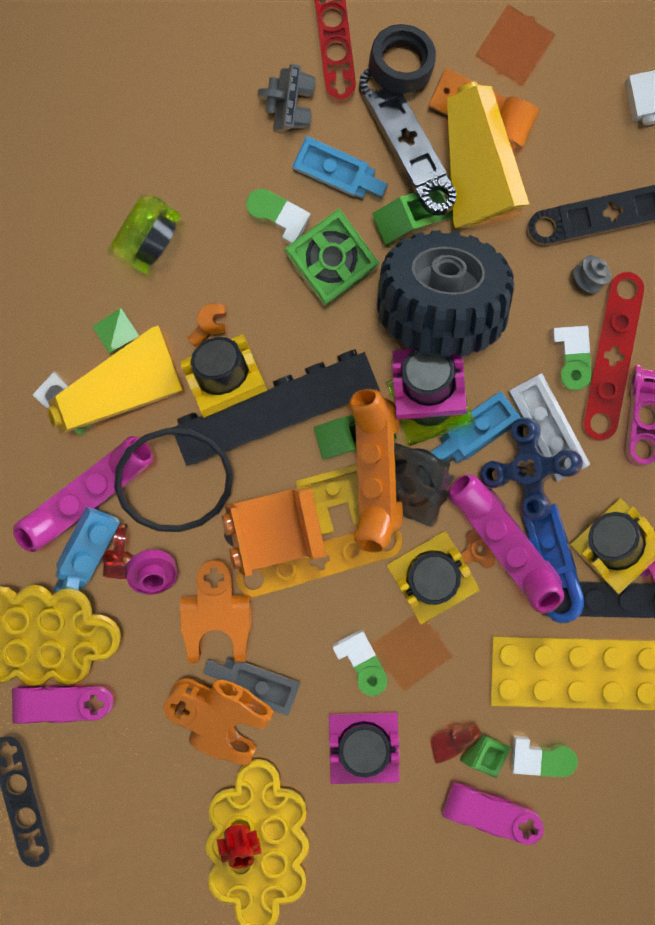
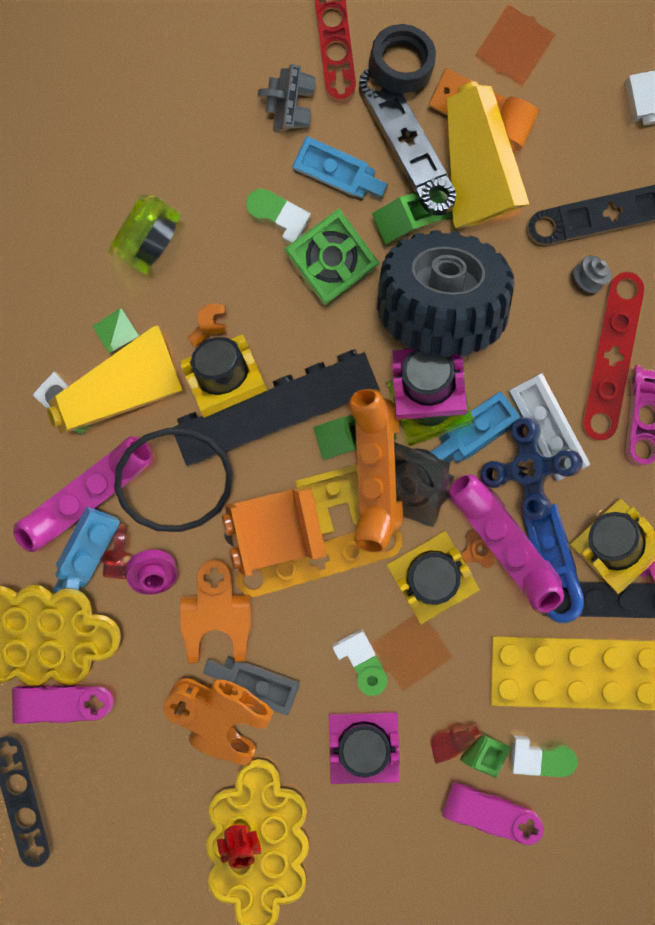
leg [550,326,591,391] -> none

